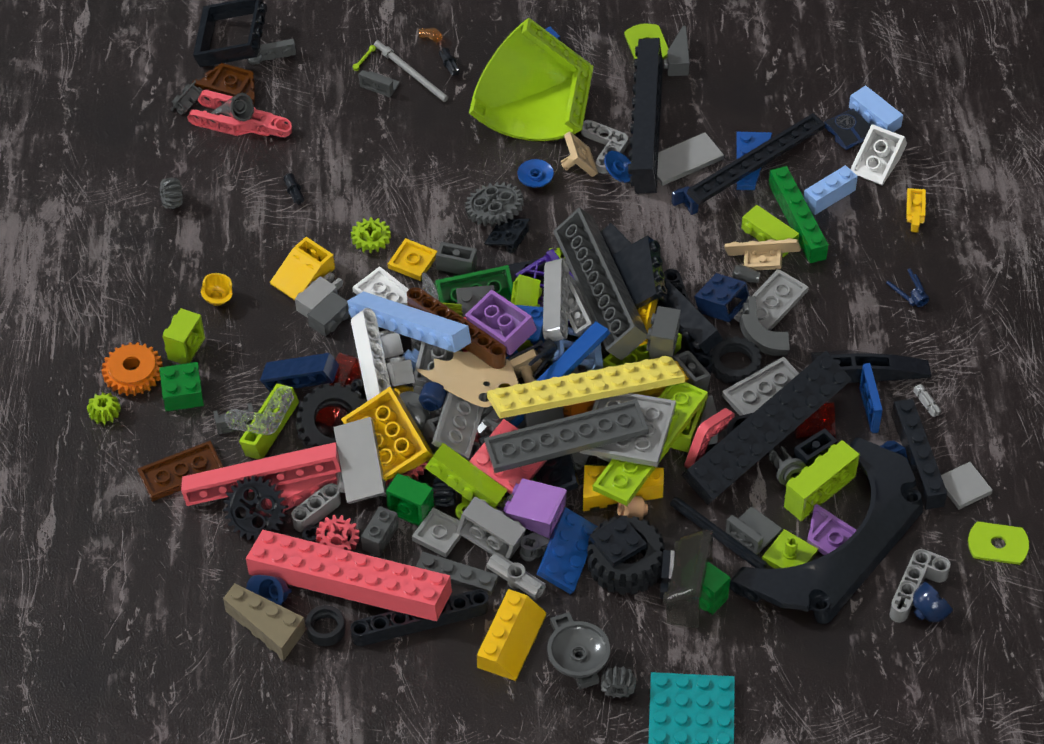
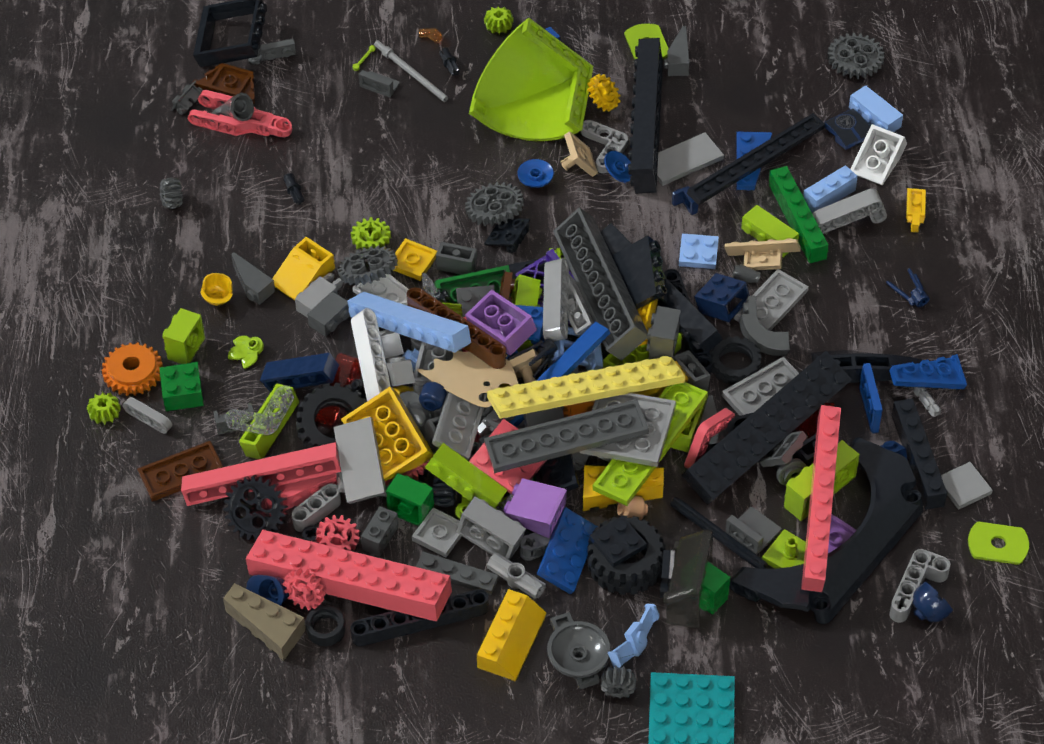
none -> light grey beam [122,397,172,434]
none -> lime plate [228,336,264,369]
none -> dark grey slope [231,252,275,305]
none -> coral gear [283,567,326,610]
none -> dark grey gear [337,246,398,286]
none -> black plate [434,288,451,303]
none -> lime gear [484,6,513,34]
none -> reddish brown plate [499,271,515,303]
none -> yellow gear [587,74,620,112]
none -> light blue plate [608,604,660,668]
none -> light blue plate [679,233,719,269]
none -> dark grey wing [759,431,808,467]
none -> coral brick [801,405,841,592]
none -> light grey beam [812,189,887,234]
none -> dark grey gear [827,33,884,79]
none -> blue wing [889,354,967,389]

